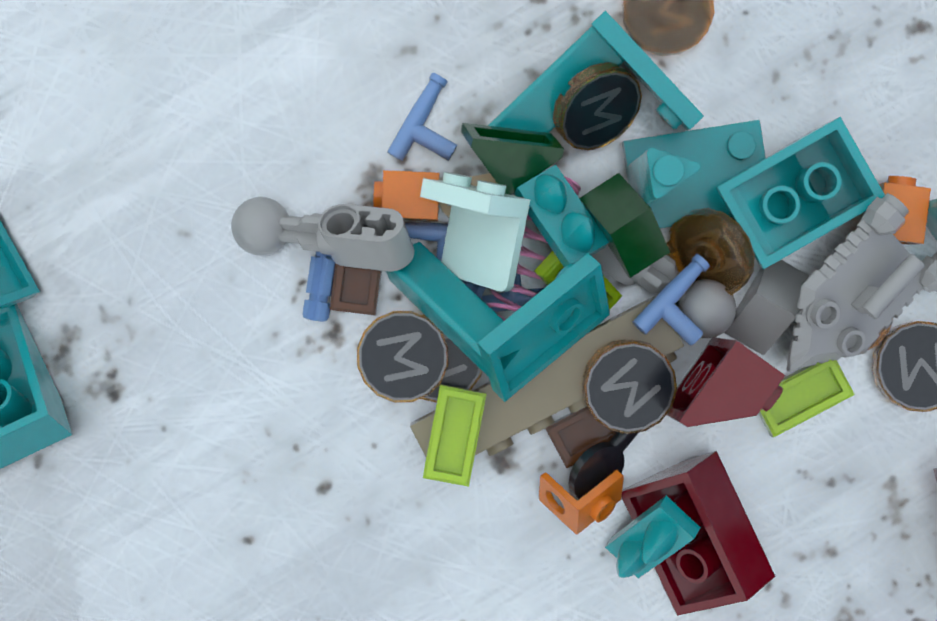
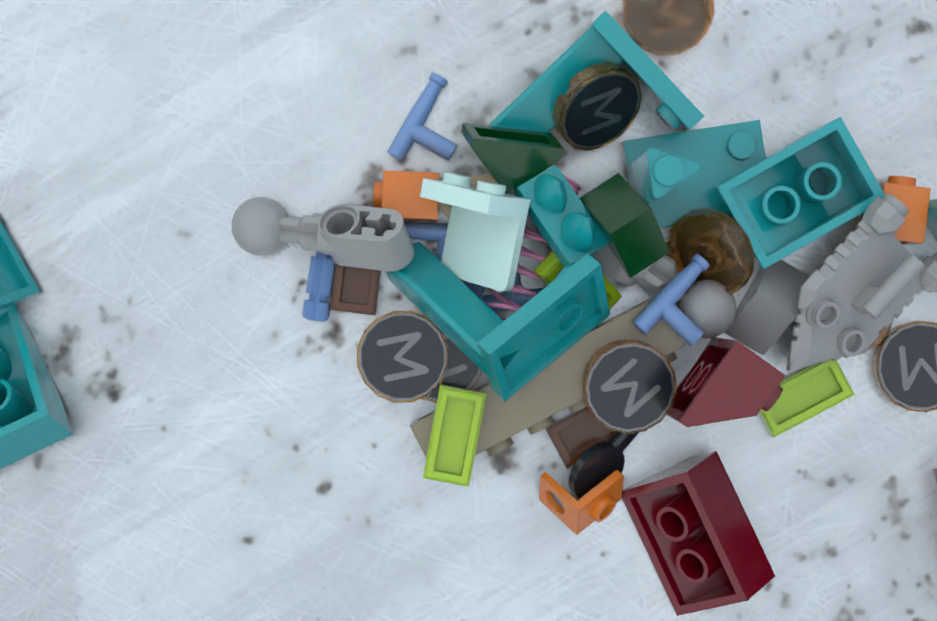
teal tile [605,495,701,579] -> none

